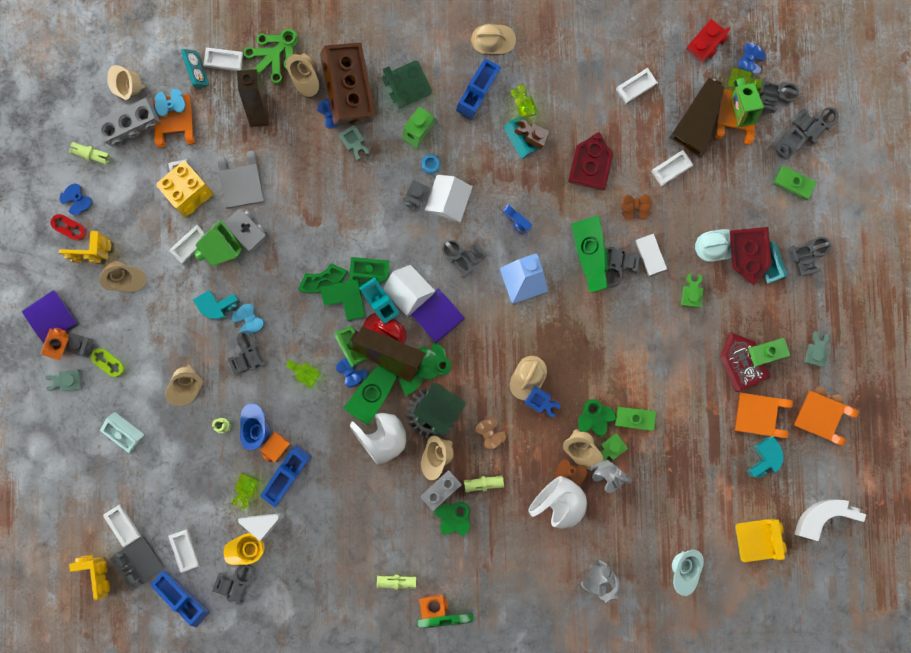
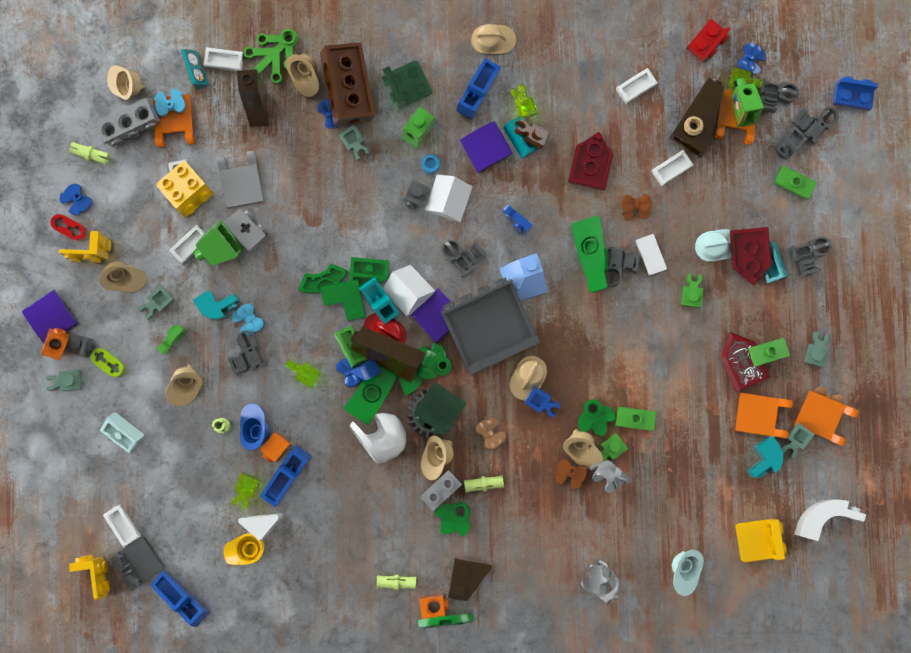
white tile [169,529,200,573] -> none
dark grey piece [212,564,255,605] -> none
white piece [528,476,587,529] -> none
none -> sand green plate [138,285,175,320]
none -> bright green plate [157,324,187,355]
none -> blue slope [351,360,380,380]
none -> dark grey panel [440,277,540,375]
none -> dark brown wing [448,558,492,601]
none -> dark purple slope [460,121,513,173]
none -> tan plate [684,116,703,136]
none -> sand green plate [781,423,815,459]
none -> blue bracket [833,76,878,110]

